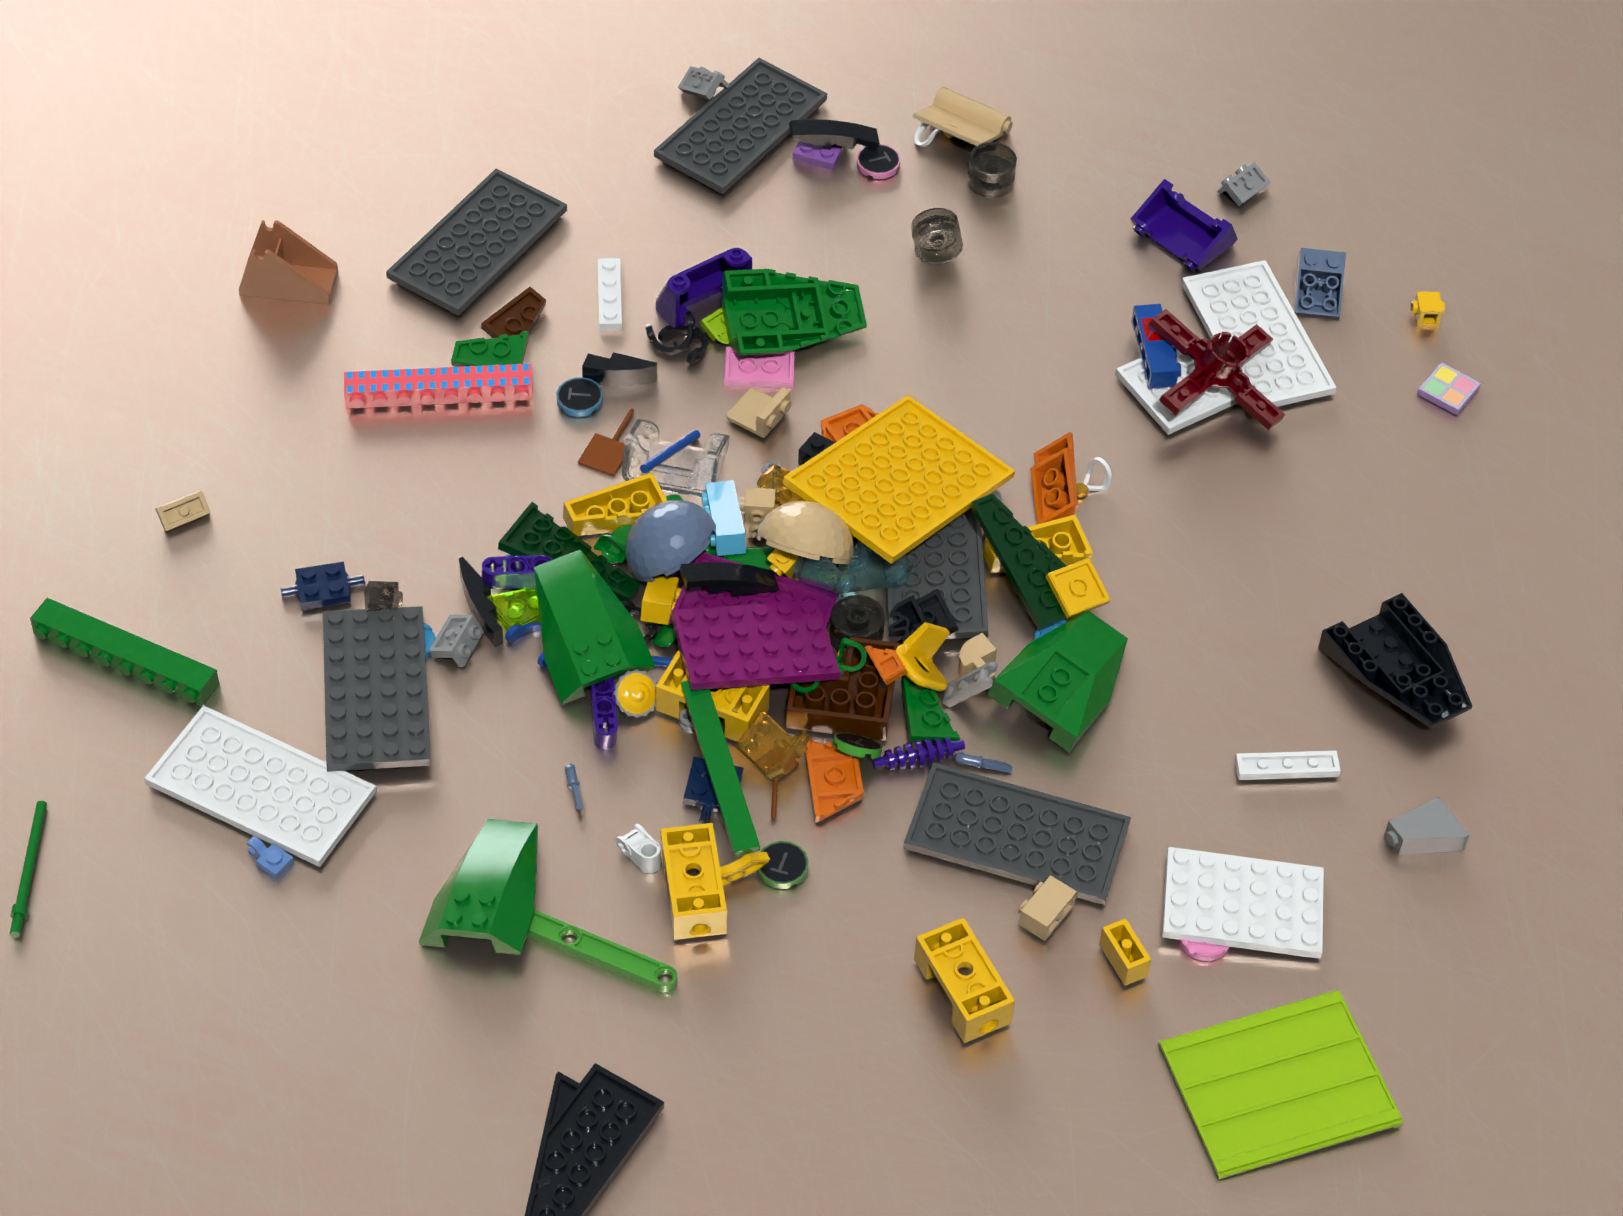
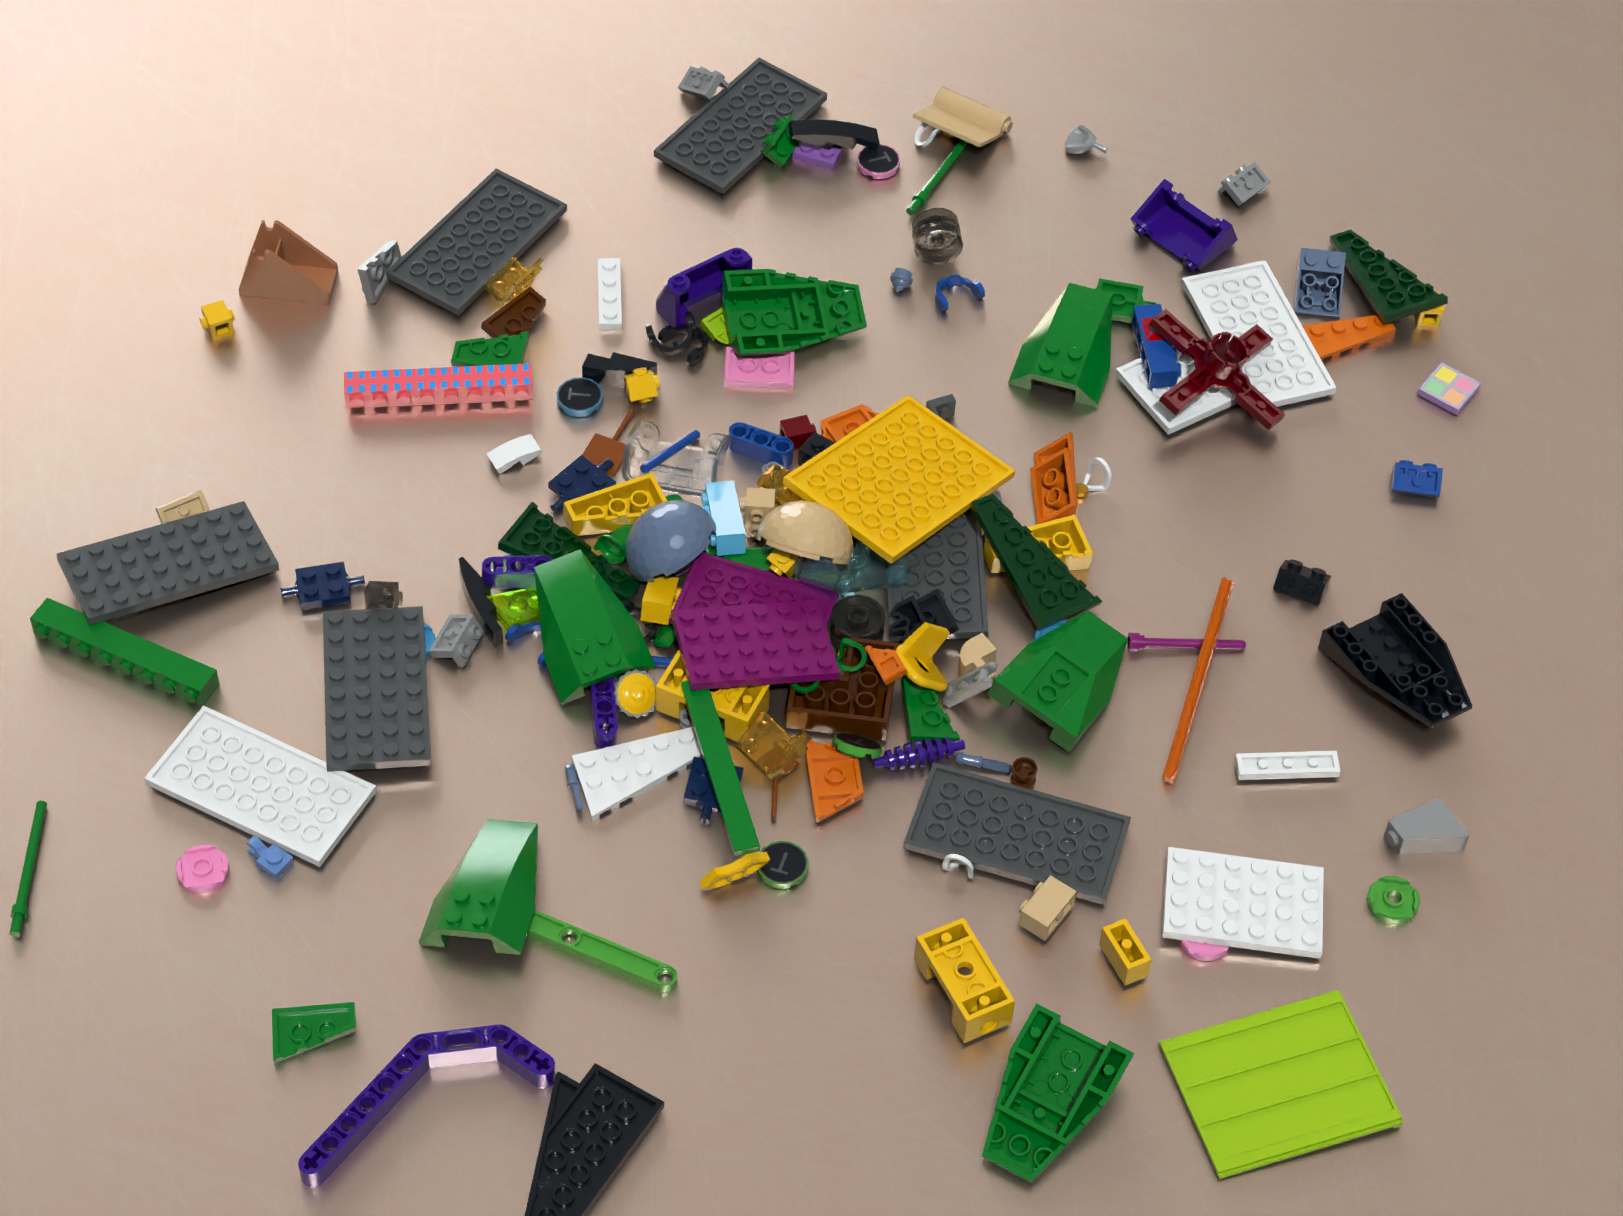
white piece [615,824,662,874] -> none
yellow plate [660,823,727,940] -> none
black slope [680,562,779,597] -> none
tan bracket [727,387,792,438] -> none
clear smoke wheel [967,142,1017,198] -> none
yellow tile [1045,558,1111,619] -> none
none -> dark grey plate [57,501,279,625]
none -> bright pink tile [175,845,230,893]
none -> yellow brick [199,300,235,341]
none -> green wing [272,1002,356,1064]
none -> dark purple beam [298,1024,556,1187]
none -> light grey wing [357,240,401,304]
none -> clear yellow bracket [483,256,544,305]
none -> white slope [487,434,542,474]
none -> dark blue plate [548,455,616,513]
none -> white wing [572,727,704,822]
none -> yellow brick [623,368,660,403]
none -> blue beam [729,422,793,468]
none -> green bracket [760,114,799,168]
none -> dark red brick [779,415,817,452]
none -> sand blue plate [890,268,913,292]
none -> green bar [906,139,969,215]
none -> dark grey bracket [926,394,956,419]
none -> blue piece [935,275,985,312]
none -> white piece [942,854,974,879]
none -> green wedge [982,1003,1134,1183]
none -> green wedge [1008,283,1113,407]
none -> reddish brown wheel [1010,757,1038,789]
none -> light grey piece [1065,125,1108,154]
none -> green plate [1095,278,1156,324]
none -> magenta piece [1127,632,1246,652]
none -> orange axle [1162,577,1234,784]
none -> black bracket [1273,559,1331,605]
none -> orange wing [1302,315,1396,361]
none -> dark green wing [1330,229,1448,324]
none -> bright green tile [1366,876,1420,924]
none -> blue bracket [1391,460,1443,498]

